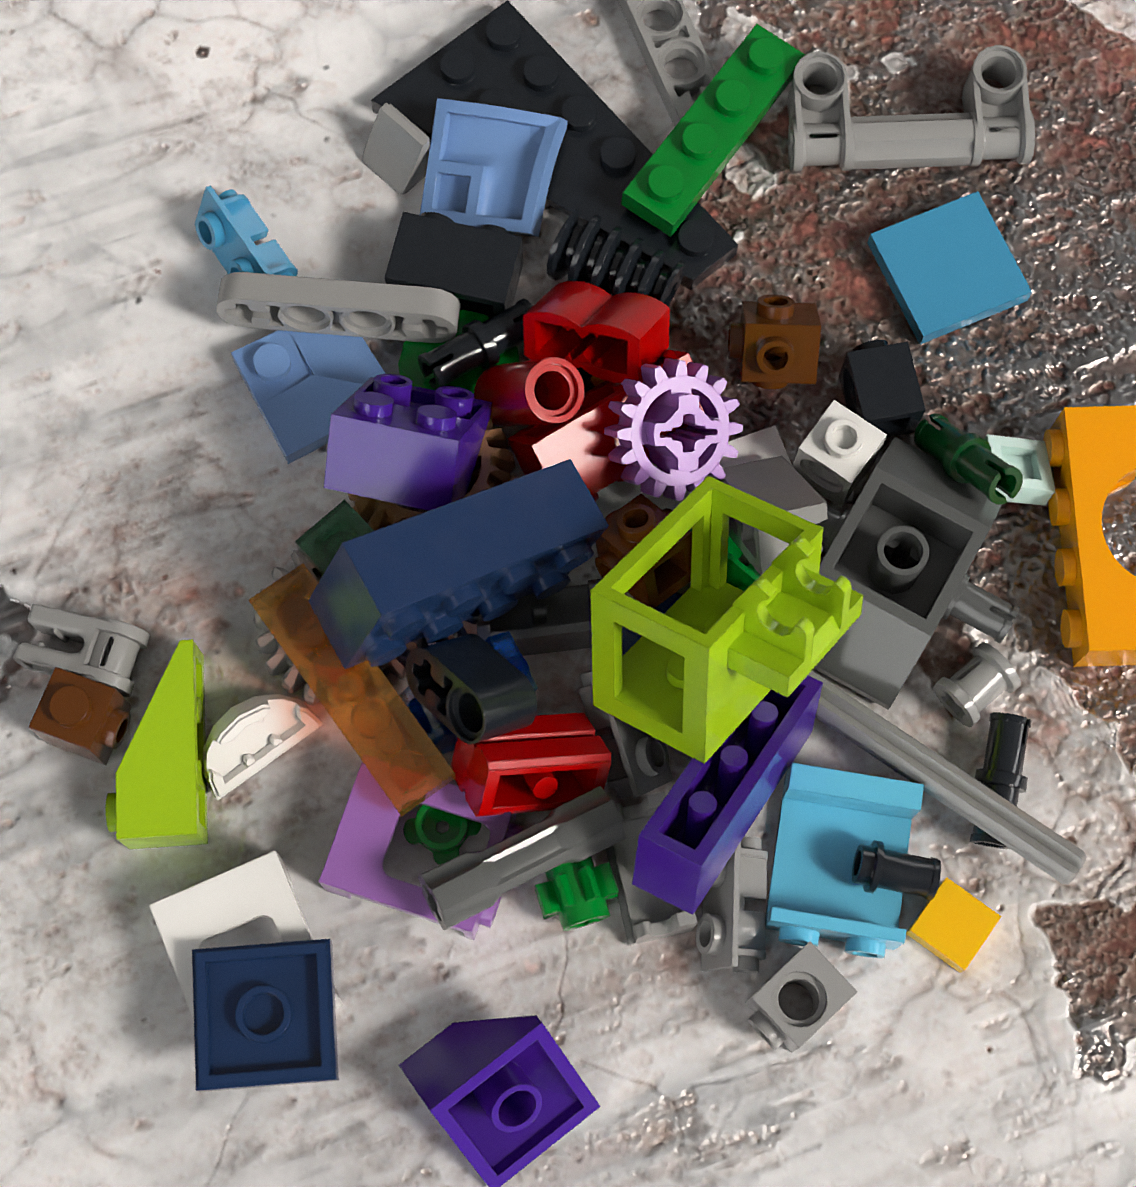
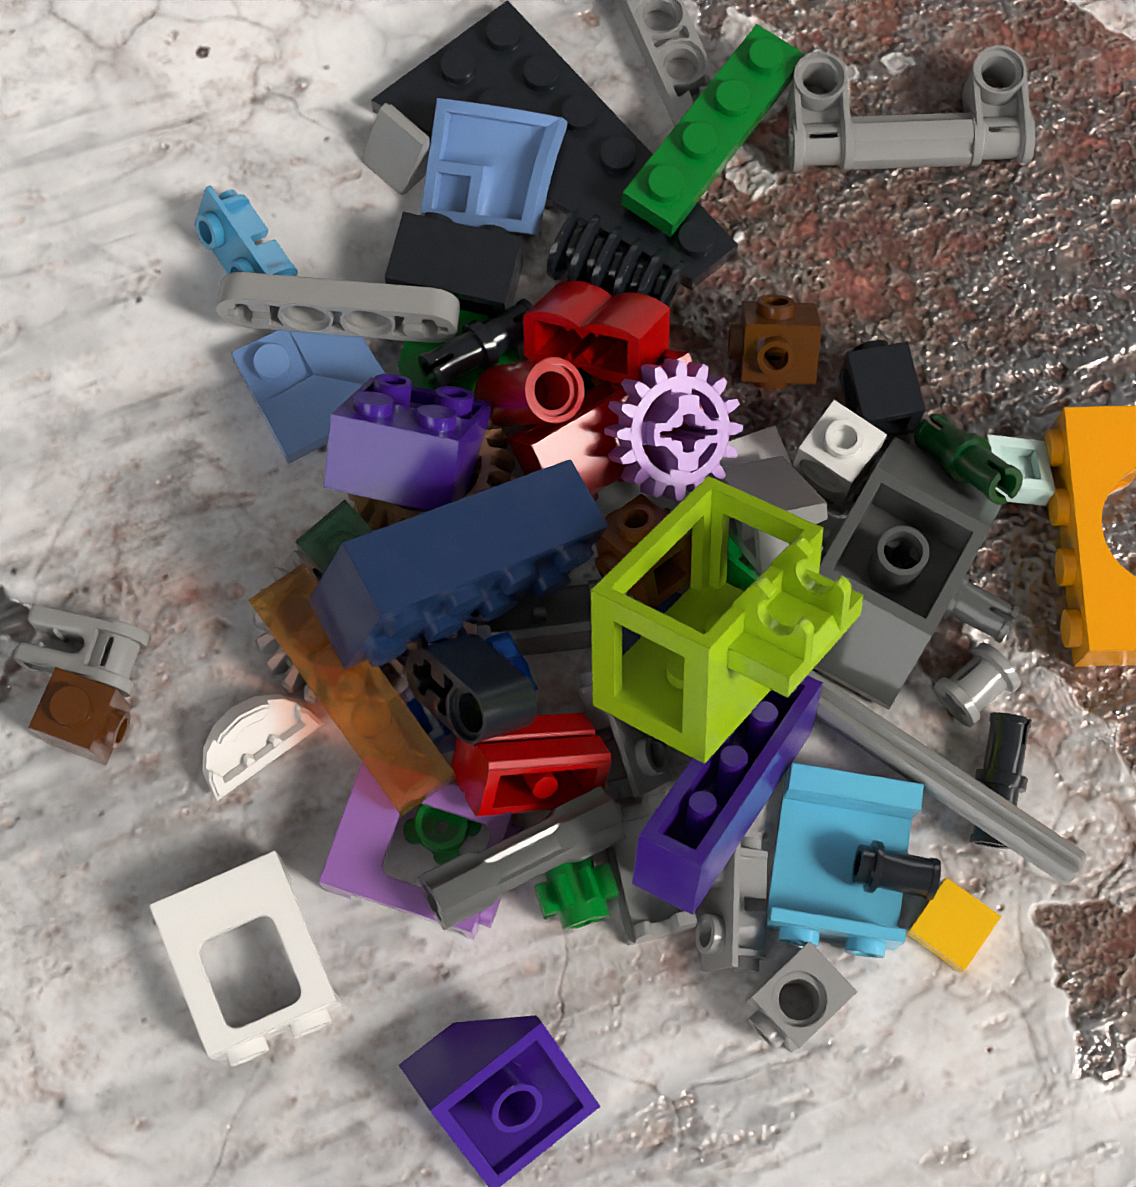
lime slope [105,639,208,850] -> none
dark blue tile [192,939,339,1092] -> none
dark azure tile [867,191,1032,345] -> none

